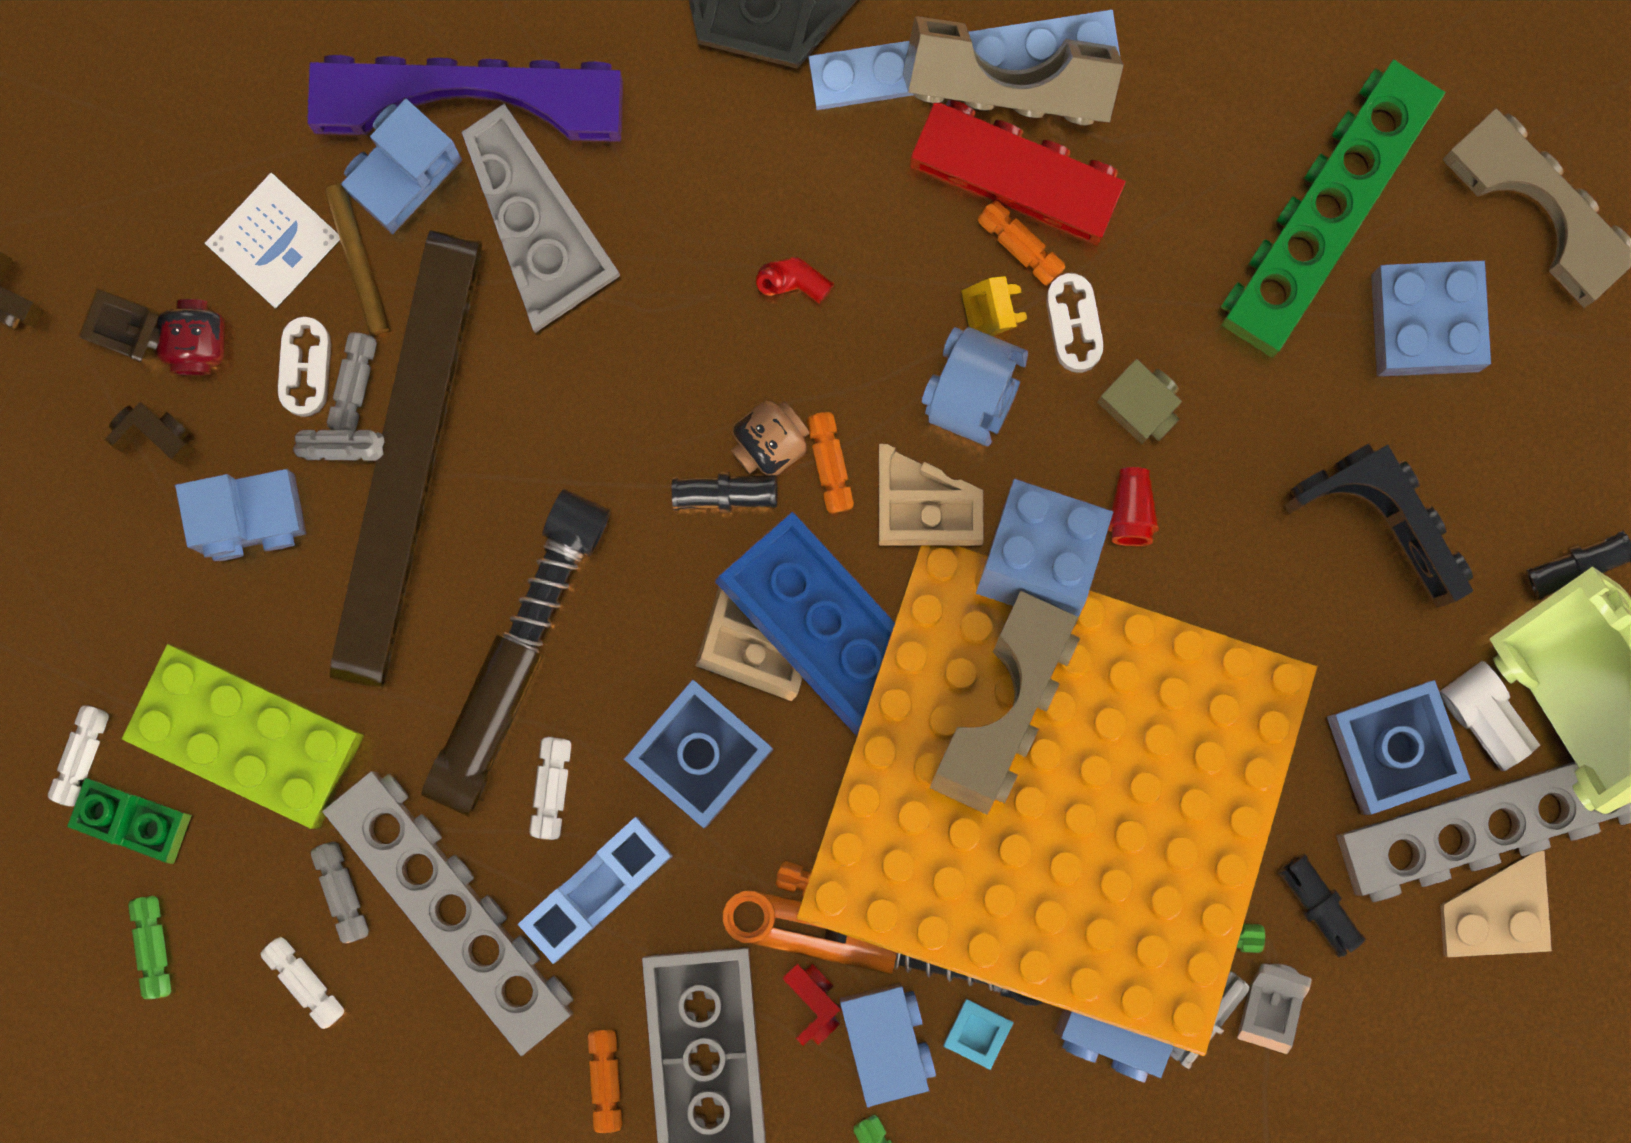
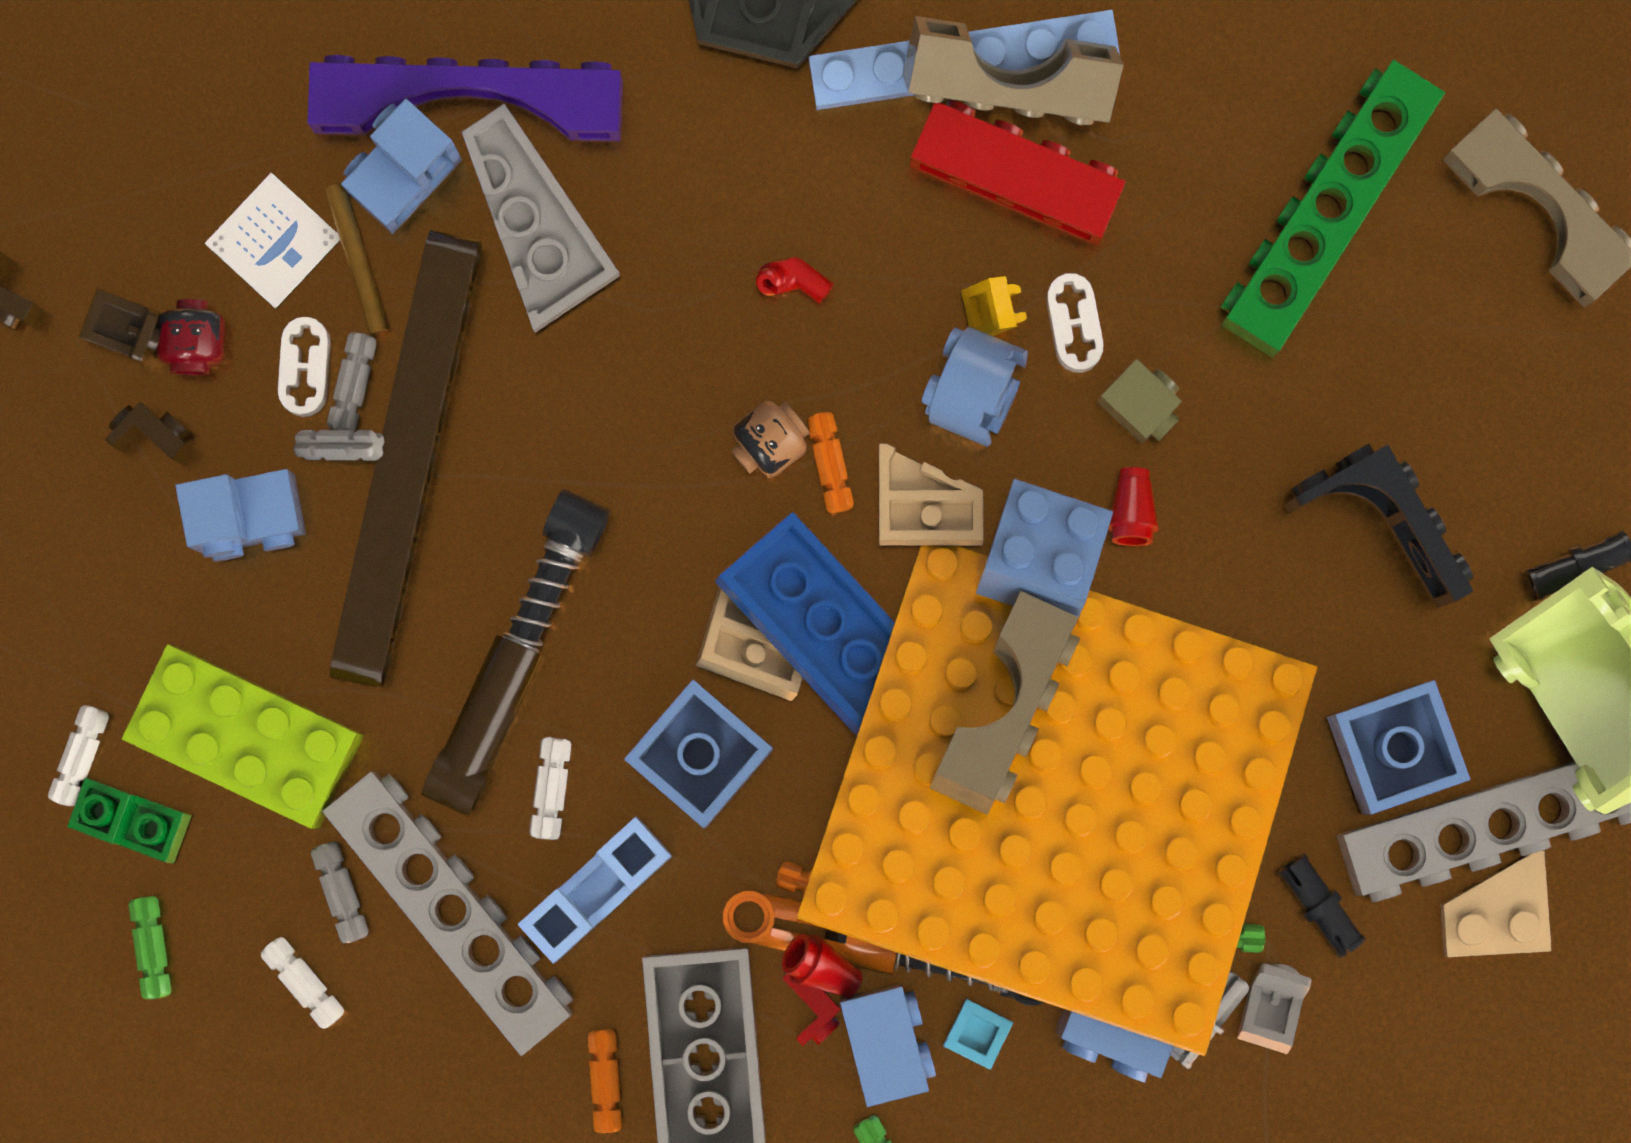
black pin [672,472,778,513] -> none
orange axle [978,200,1065,286] -> none
medium blue brick [1371,261,1491,376] -> none
white piece [1439,661,1540,771] -> none
none -> red cone [782,934,863,998]

